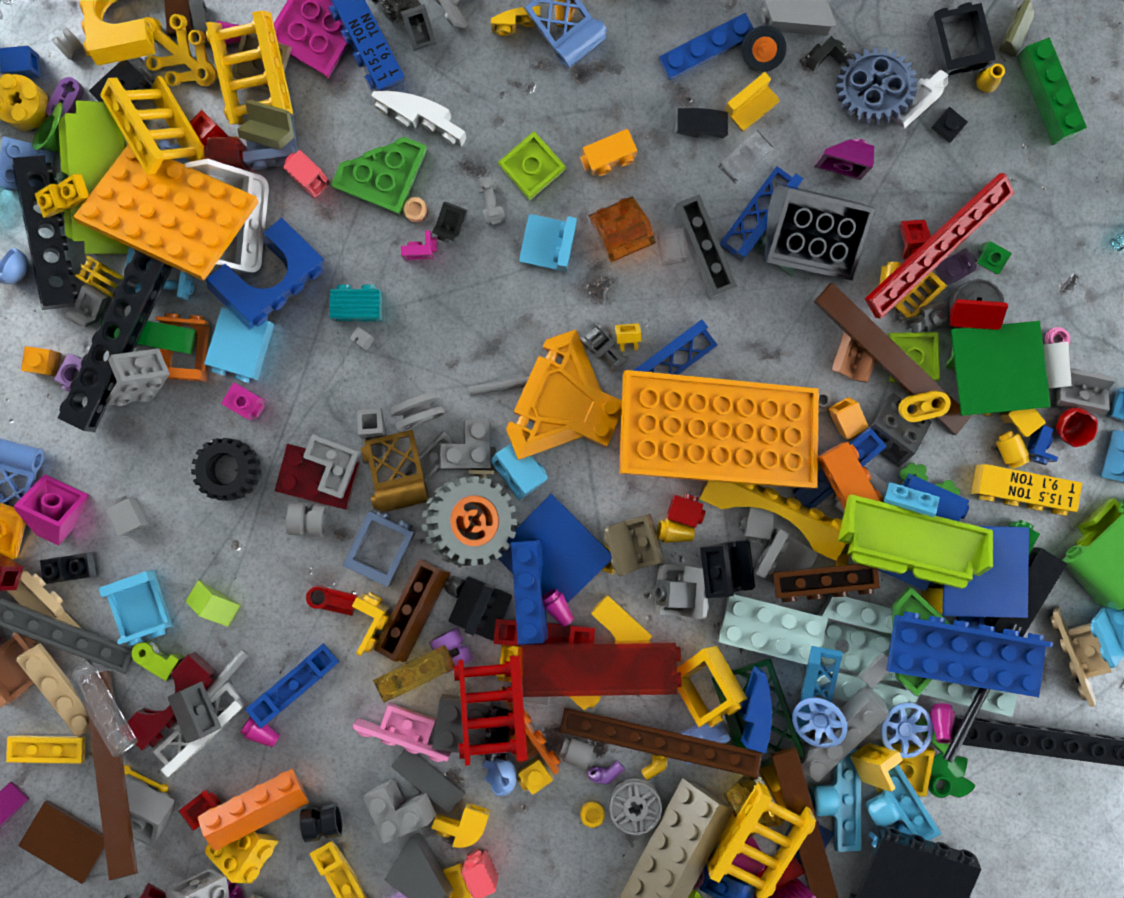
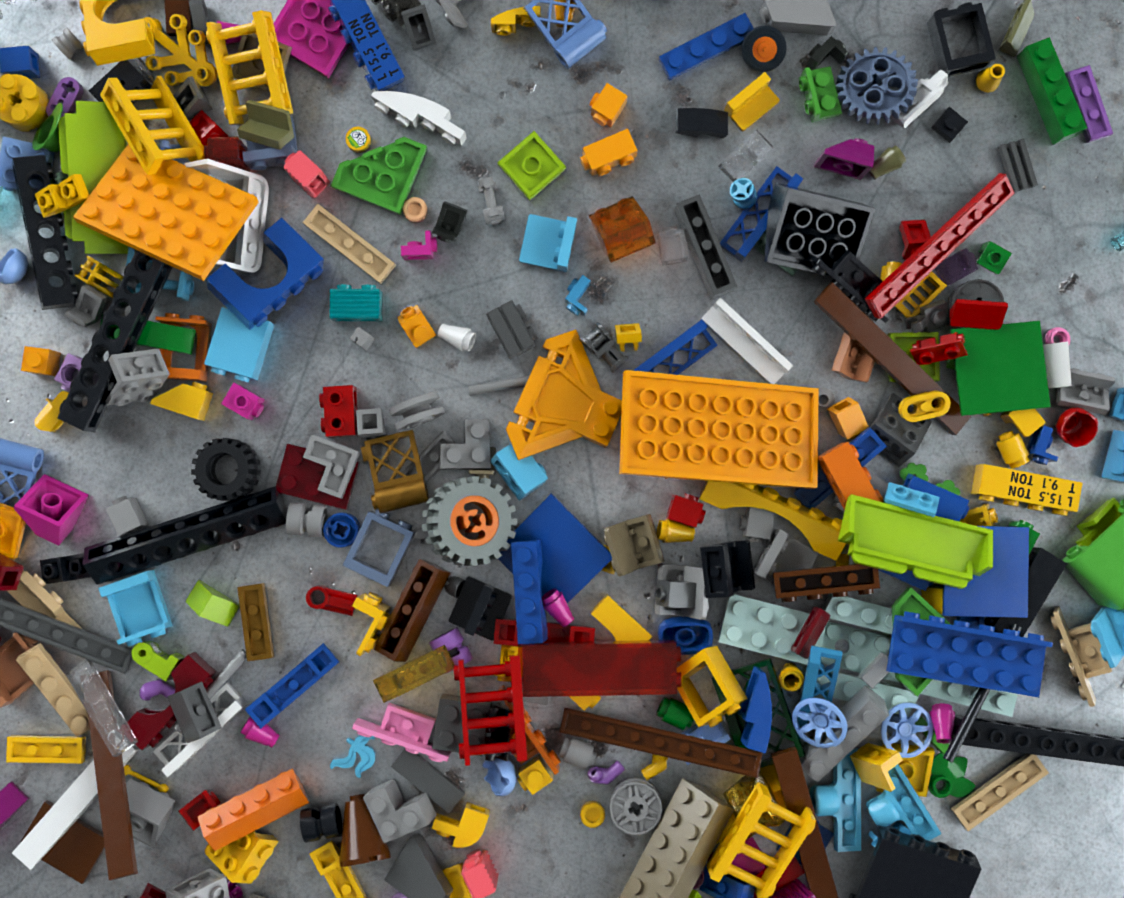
none -> white slope [12,733,139,870]
none -> yellow arm [34,391,69,432]
none -> black brick [83,486,287,585]
none -> medium lavender arm [140,679,175,701]
none -> yellow slope [150,381,214,421]
none -> dark grey slope [173,76,213,121]
none -> pearl gold plate [237,583,274,662]
none -> tan plate [302,204,396,284]
none -> red brick [319,385,358,438]
none -> blue wheel [323,513,361,548]
none -> medium azure piece [330,735,376,778]
none -> reddish brown cone [339,794,391,867]
none -> tile [345,126,371,153]
none -> light orange bracket [397,305,436,348]
none -> white cone [438,324,476,352]
none -> dark grey brick [486,300,538,360]
none -> dark azure bracket [565,275,591,316]
none -> light orange brick [589,83,628,127]
none -> green brick [656,697,694,731]
none -> blue piece [658,616,713,655]
none -> white fence [700,298,793,384]
none -> medium azure wheel [730,178,757,209]
none -> yellow cone [778,663,804,691]
none -> dark red slope [791,606,831,659]
none -> bright green bracket [799,66,842,122]
none -> black bracket [810,250,889,323]
none -> olive cone [869,145,906,180]
none -> red hinge [910,332,968,365]
none -> tan plate [950,754,1049,831]
none -> yellow bracket [959,503,998,526]
none -> dark grey tile [998,138,1038,193]
none -> medium lavender tile [1065,65,1113,143]

